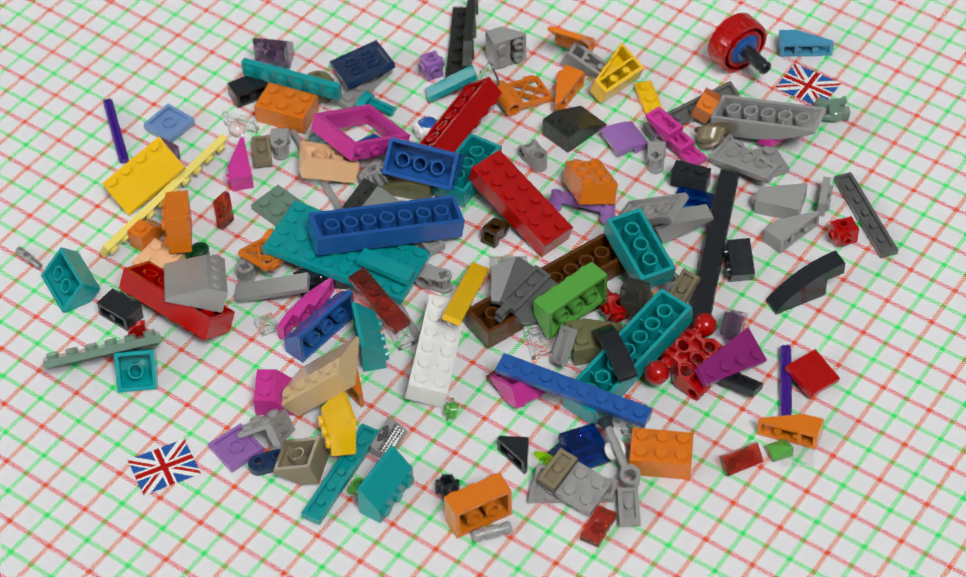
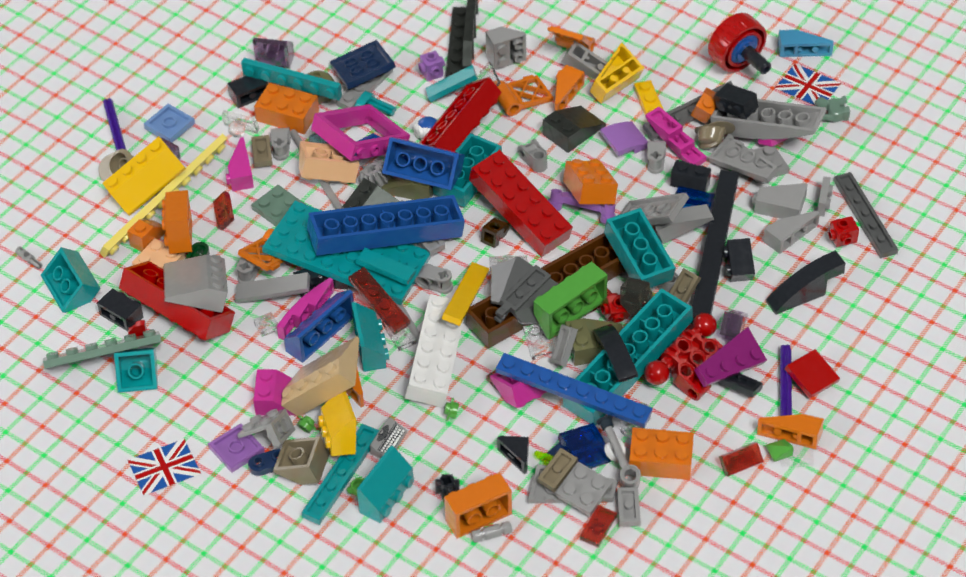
none -> dark tan piece [98,149,134,181]
none -> bright green plate [297,415,317,433]
none -> black brick [714,83,758,120]

